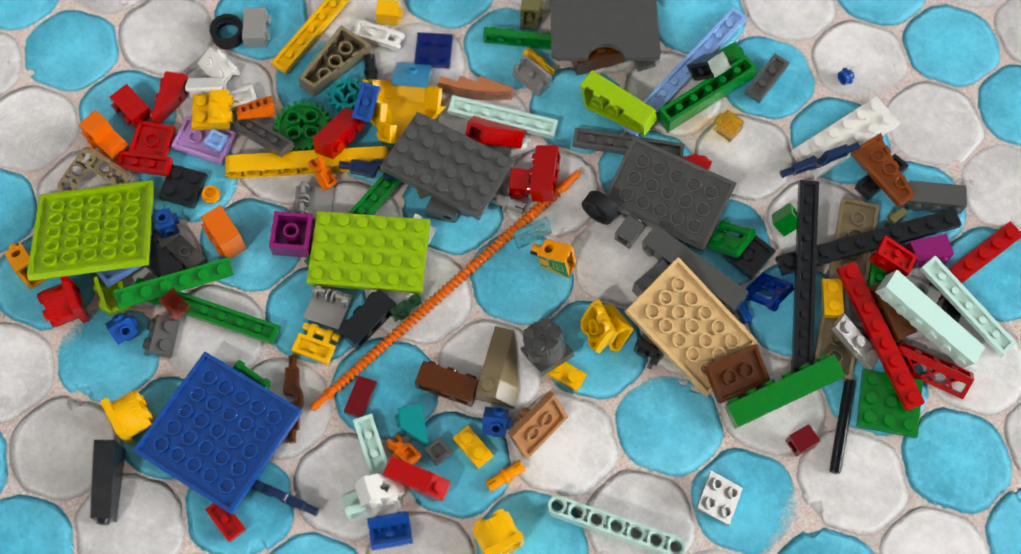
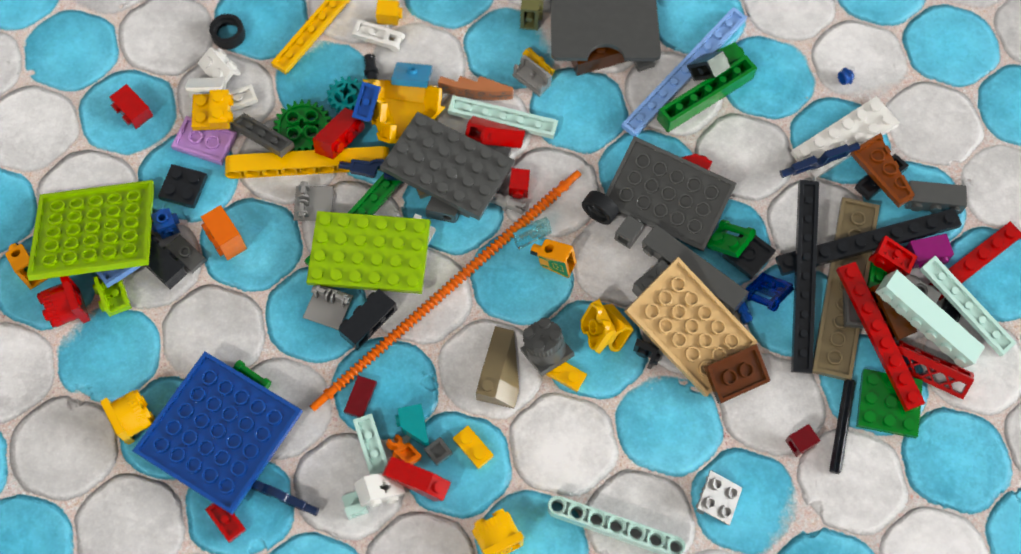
dark tan beam [58,147,130,192] -> none
orange brick [78,110,129,163] -> none
black slope [90,440,126,525] -> none
blue brick [105,311,139,345] -> none
green plate [113,257,234,309] -> none
red plate [116,151,174,177] -> none
red plate [128,120,176,156] -> none
green plate [135,277,281,345] -> none
dark grey bracket [142,314,180,359] -> none
red slope [150,71,188,124] -> none
clear red panel [158,287,191,321] -> none
light orange plate [201,185,221,204] -> none
light blue tile [203,128,229,153] -> none
orange slope [235,96,275,120] -> none
light grey brick [242,8,271,48] -> none
magenta brick [269,211,315,258] -> none
reddish brown piece [283,355,304,443] -> none
yellow plate [291,322,341,365] -> none
dark tan wedge [299,25,371,97] -> none
orange plate [308,156,338,191] -> none
blue bracket [367,511,413,551] -> none
clear green plate [389,293,422,322] -> none
clear blue plate [414,32,453,69] -> none
reddish brown brick [415,361,479,407] -> none
blue brick [482,407,512,437] -> none
green plate [483,27,551,50] -> none
light orange pin [485,460,526,493] -> none
medium nougat plate [508,391,568,459] -> none
red brick [527,145,561,201] -> none
dark grey plate [572,128,684,157] -> none
lime wedge [580,70,657,136] -> none
clear yellow brick [713,109,744,142] -> none
green brick [724,354,846,429] -> none
dark grey plate [744,53,790,104] -> none
green panel [772,203,797,236] -> none
yellow plate [821,279,844,318] -> none
light grey plate [830,314,879,370] -> none
olive plate [885,207,908,226] -> none

